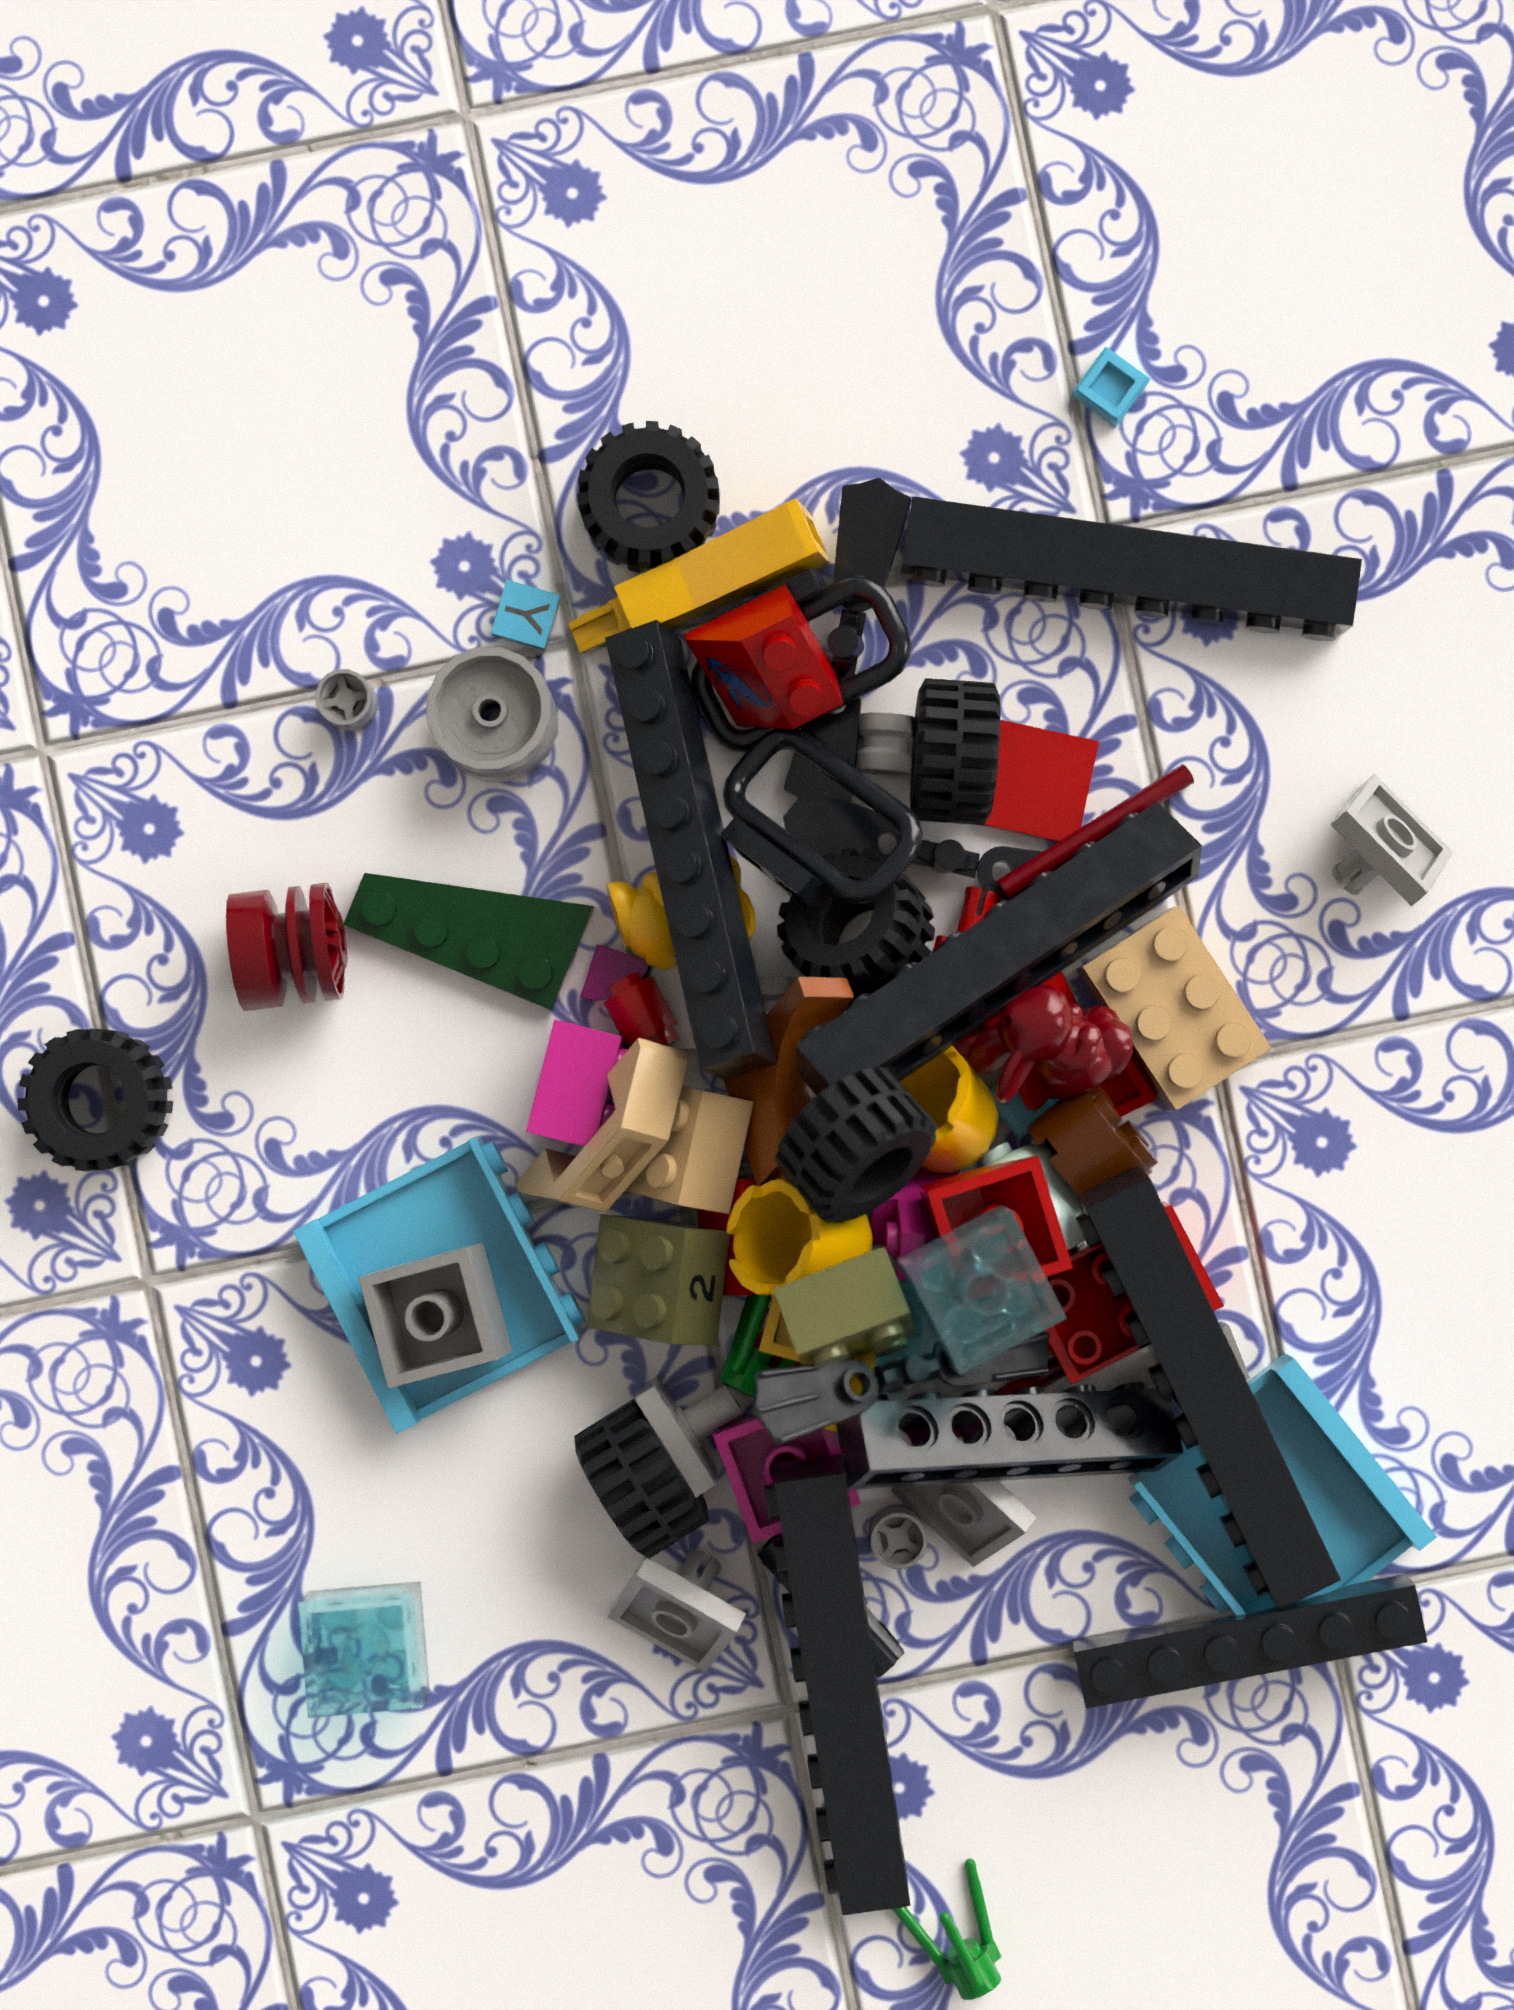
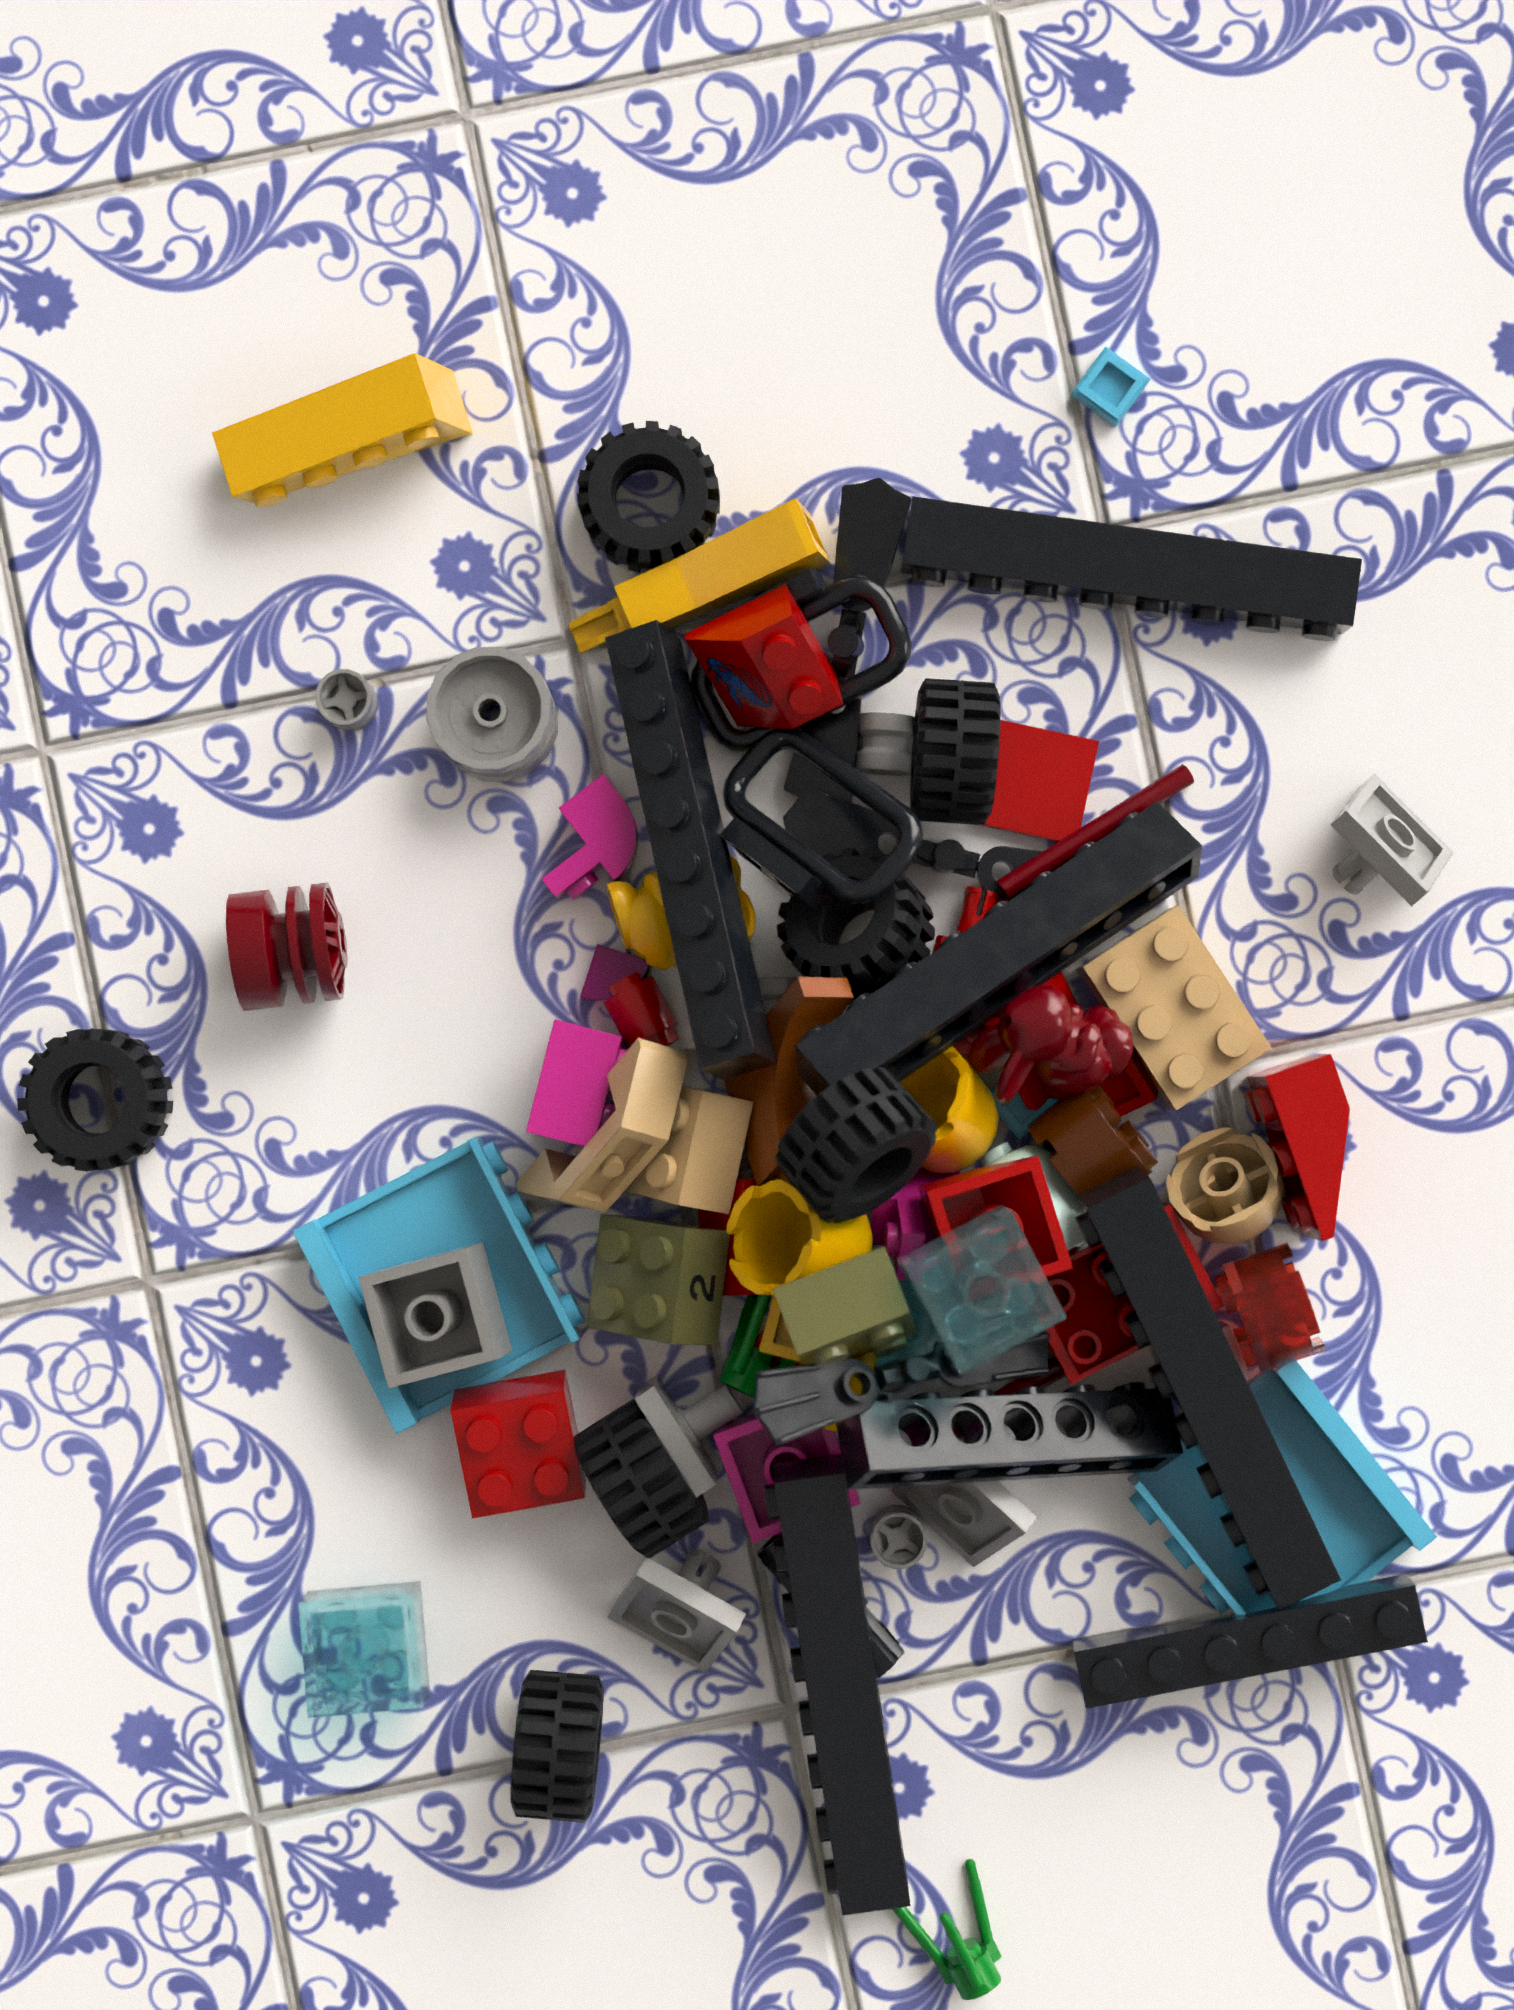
dark green wing [344,873,595,1010] -> none
medium azure tile [491,579,561,651] -> none
none -> yellow wedge [212,353,473,507]
none -> red brick [450,1369,586,1519]
none -> black tyre [510,1670,604,1823]
none -> dark pink brick [542,774,638,900]
none -> tan cylinder [1166,1128,1285,1244]
none -> clear red brick [1214,1243,1326,1373]
none -> red slope [1244,1054,1350,1241]

